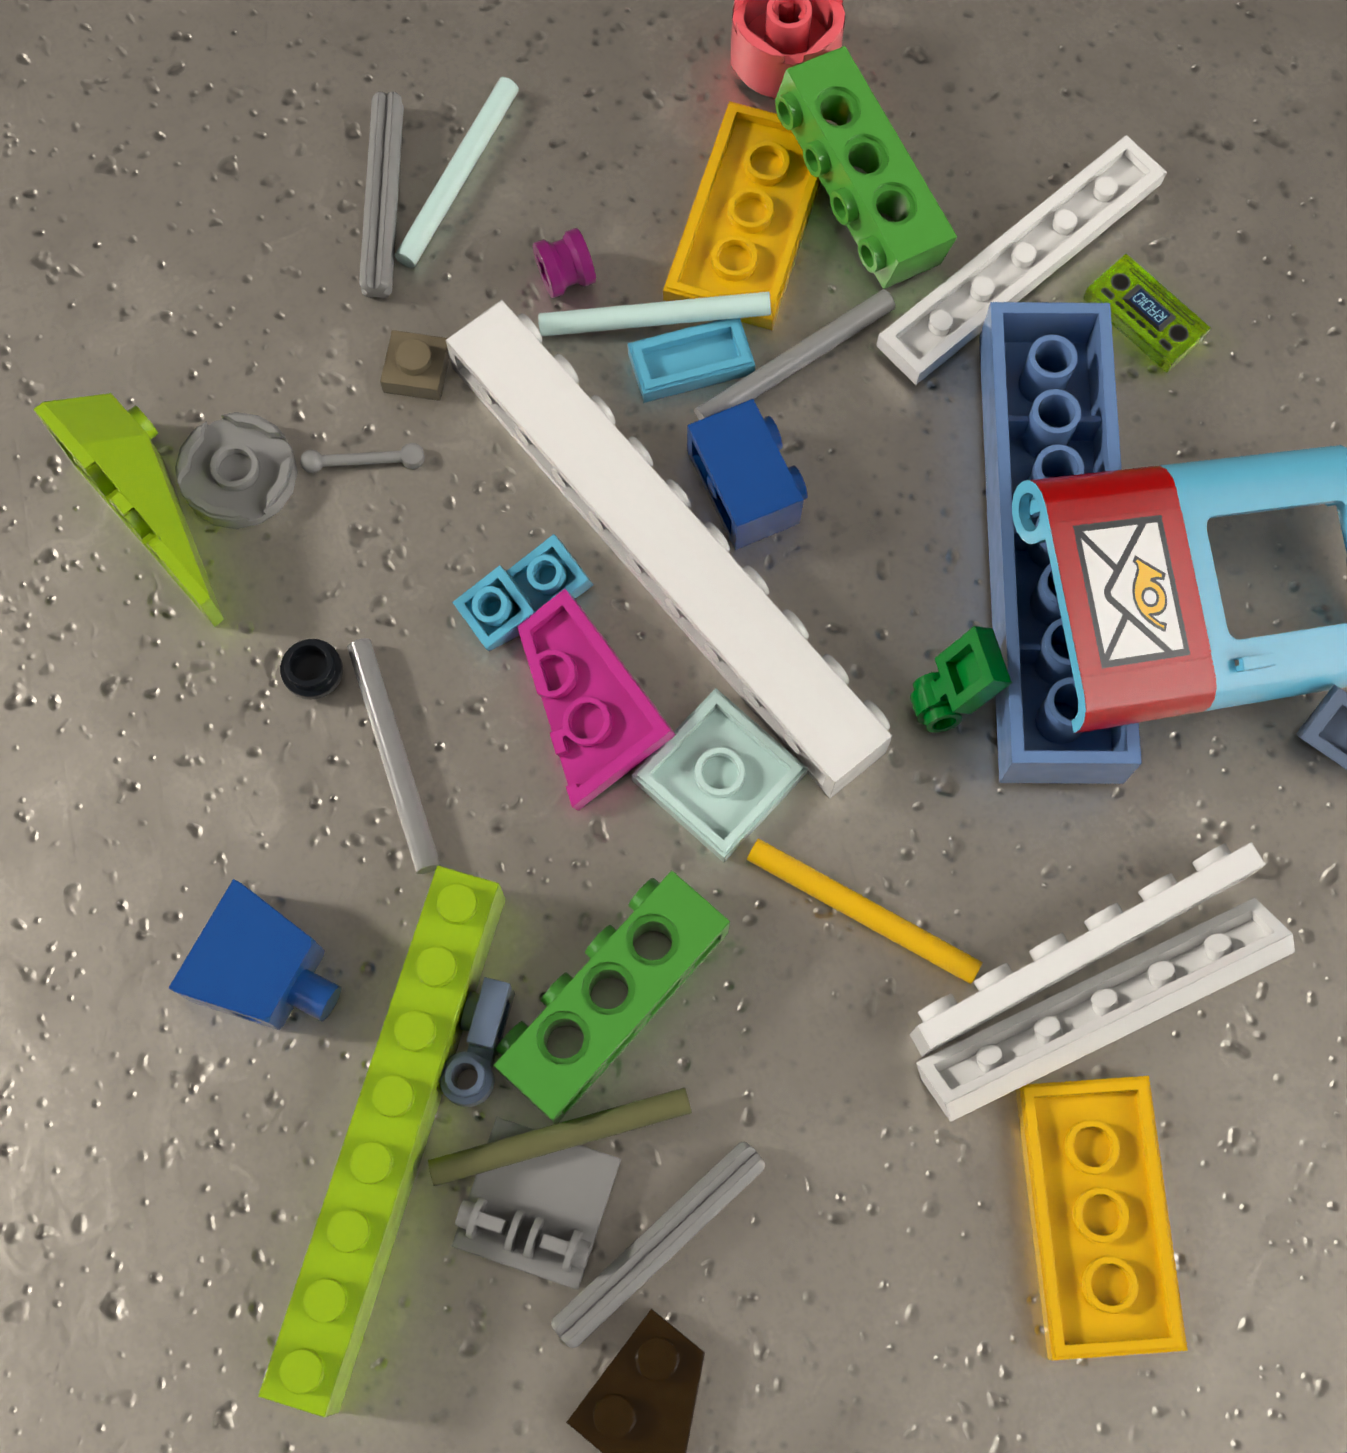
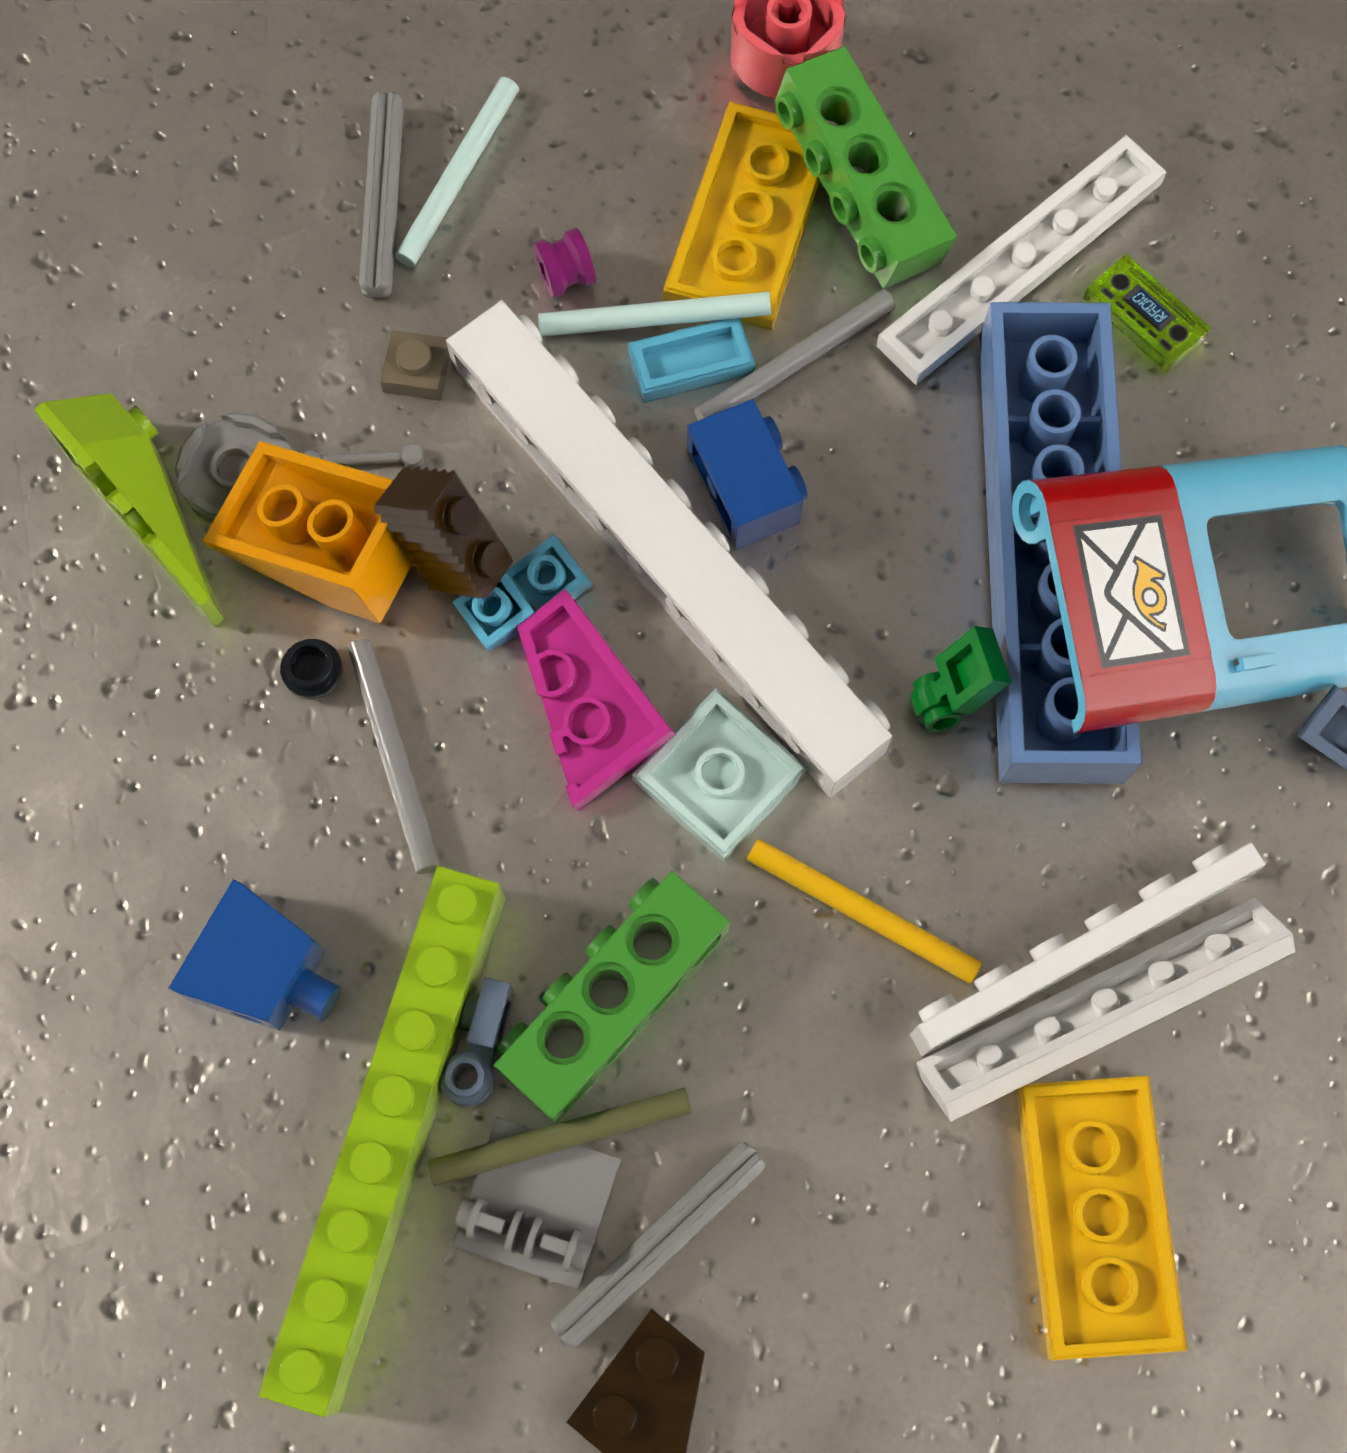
none -> light orange slope [202,441,412,624]
none -> dark brown brick [374,465,513,598]

